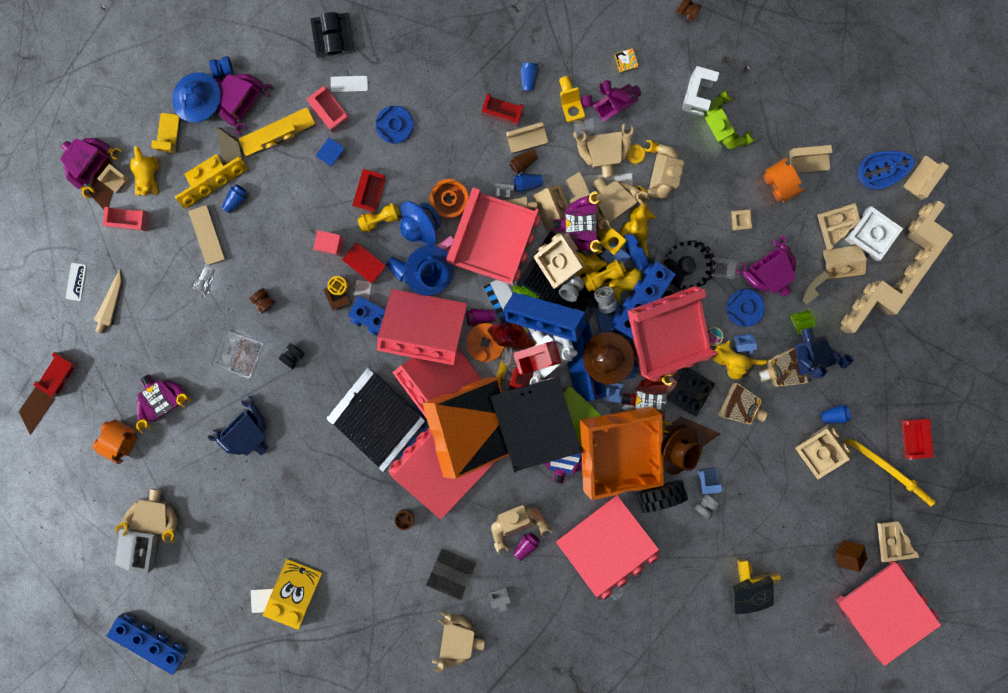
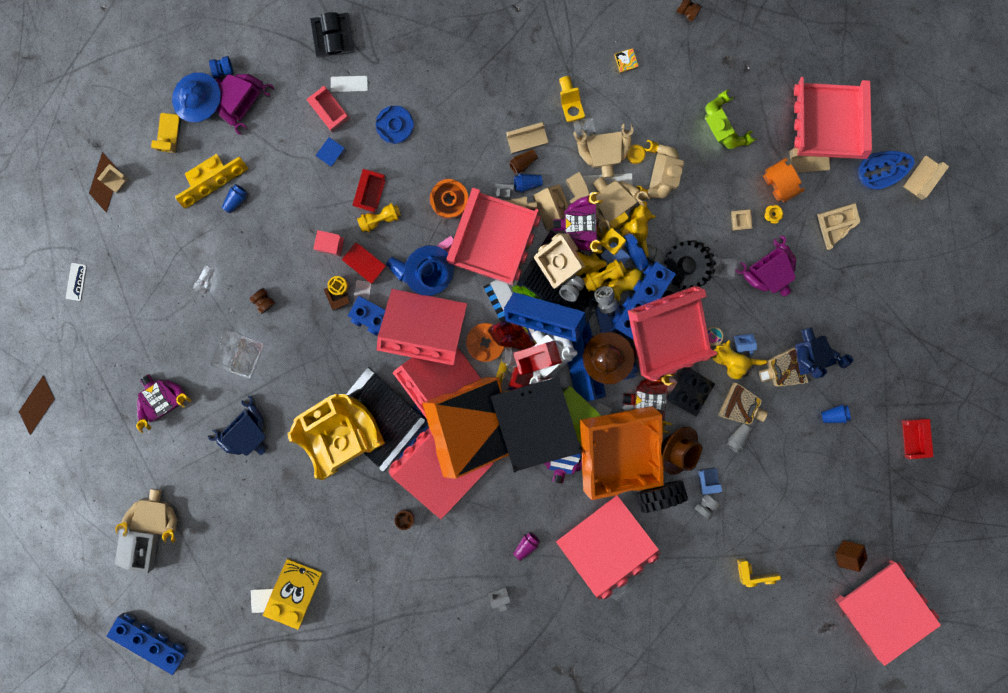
red panel [33,352,78,397] -> none
magenta torso [60,138,123,198] -> none
orange brick [92,419,137,464] -> none
tan bar [94,269,122,334] -> none
coral panel [102,207,149,232] -> none
yellow animal [130,146,159,196] -> none
tan tile [188,205,226,266] -> none
dark tan slope [217,127,243,165] -> none
yellow bracket [239,108,315,156] -> none
black wheel [278,343,305,369] -> none
blue helmet [399,201,441,246] -> none
clear smoke slope [426,549,476,601] -> none
tan torso [432,611,485,672] -> none
magenta cone [466,308,495,327] -> none
red panel [481,93,524,126] -> none
tan torso [491,505,552,555] -> none
blue cone [520,63,539,91] -> none
magenta torso [581,80,641,122] -> none
medium blue tile [602,383,624,403] -> none
reddish brown sticker [663,416,720,447] -> none
white panel [681,66,719,116] -> none
blue tile [726,289,765,327] -> none
black slope [732,576,774,614] -> none
clear neon green tile [791,310,816,335] -> none
tan plate [795,424,852,479] -> none
dark tan slope [803,271,830,305] -> none
tan panel [823,245,867,280] -> none
tan bracket [840,201,953,333] -> none
white panel [844,206,903,261] -> none
yellow sword [845,438,936,507] -> none
tan wing [877,521,919,562] -> none
none -> yellow piece [288,394,385,480]
none -> yellow tile [609,212,629,231]
none -> light grey cone [726,424,752,453]
none -> yellow plate [764,205,783,224]
none -> coral panel [794,77,872,159]

